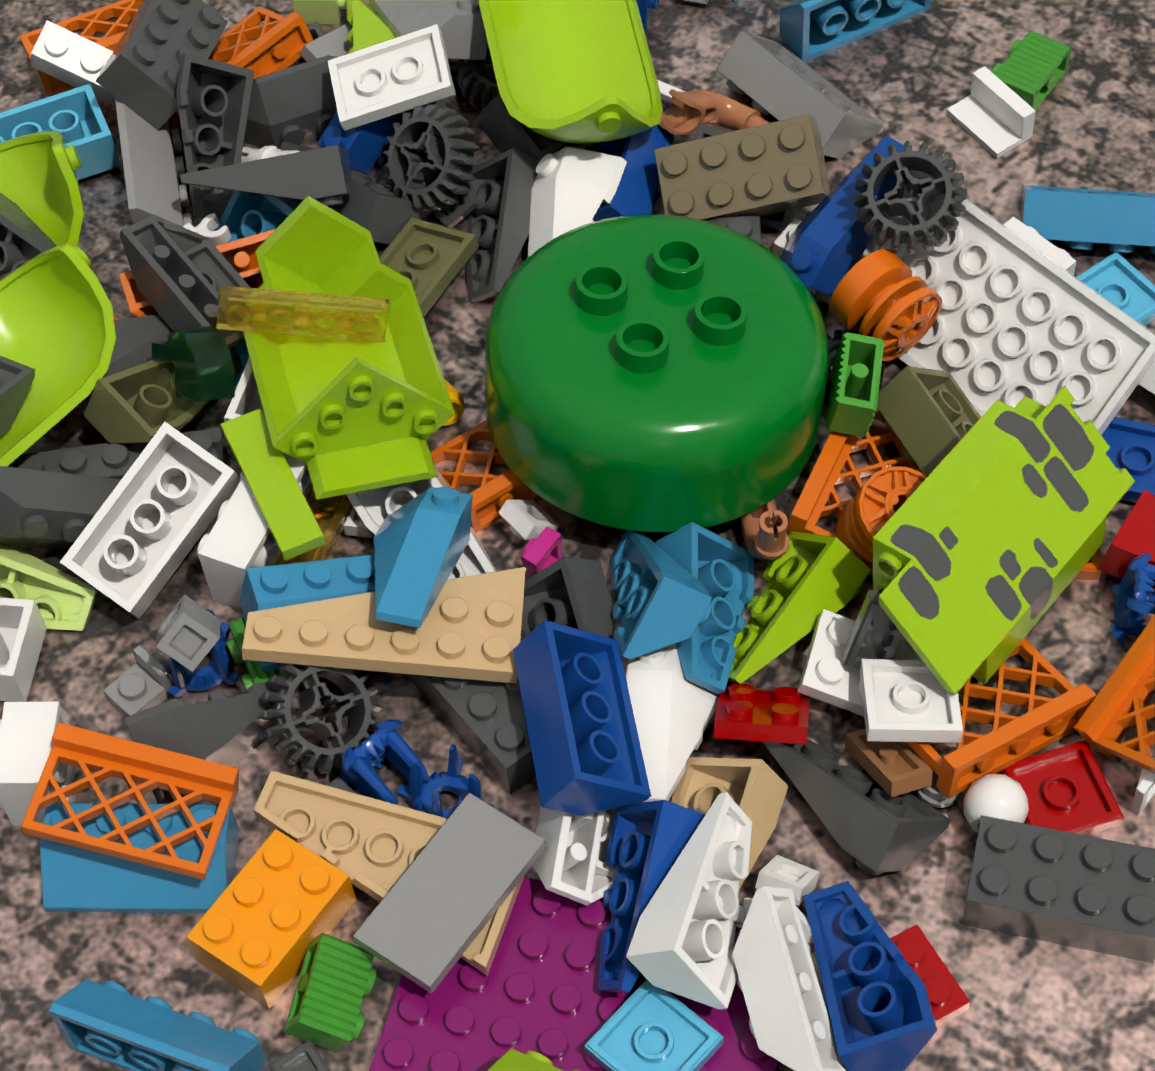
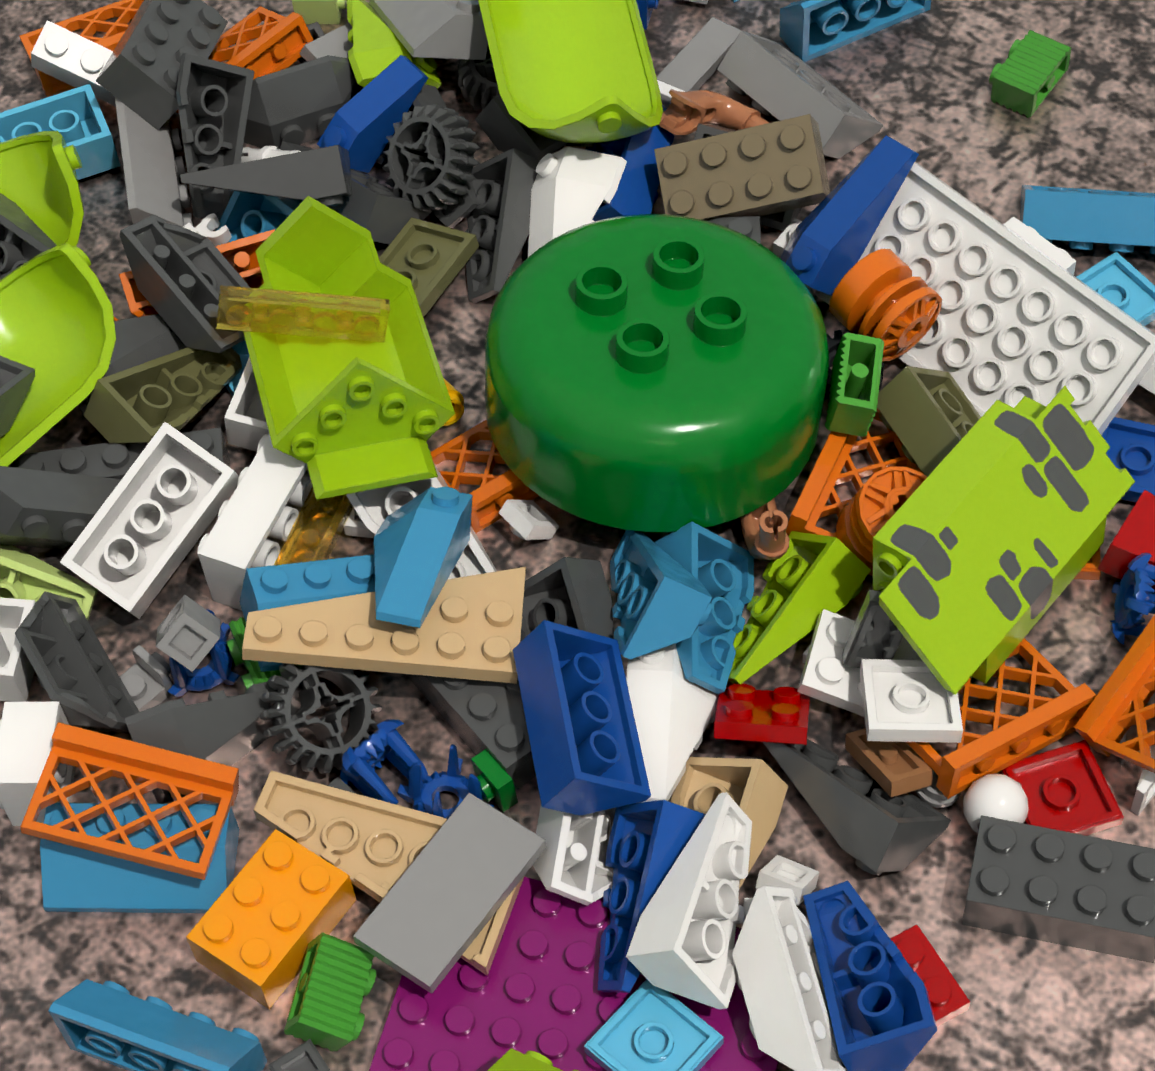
clear green brick [151,326,235,402] -> none
lime tile [220,408,326,561] -> none
white plate [328,24,455,131] -> none
dark pink plate [521,526,563,581] -> none
dark grey gear [853,140,967,255] -> none
white panel [946,66,1036,159] -> none
none -> dark grey wedge [15,591,139,733]
none -> green plate [471,749,518,813]
none -> light grey tile [657,17,741,92]

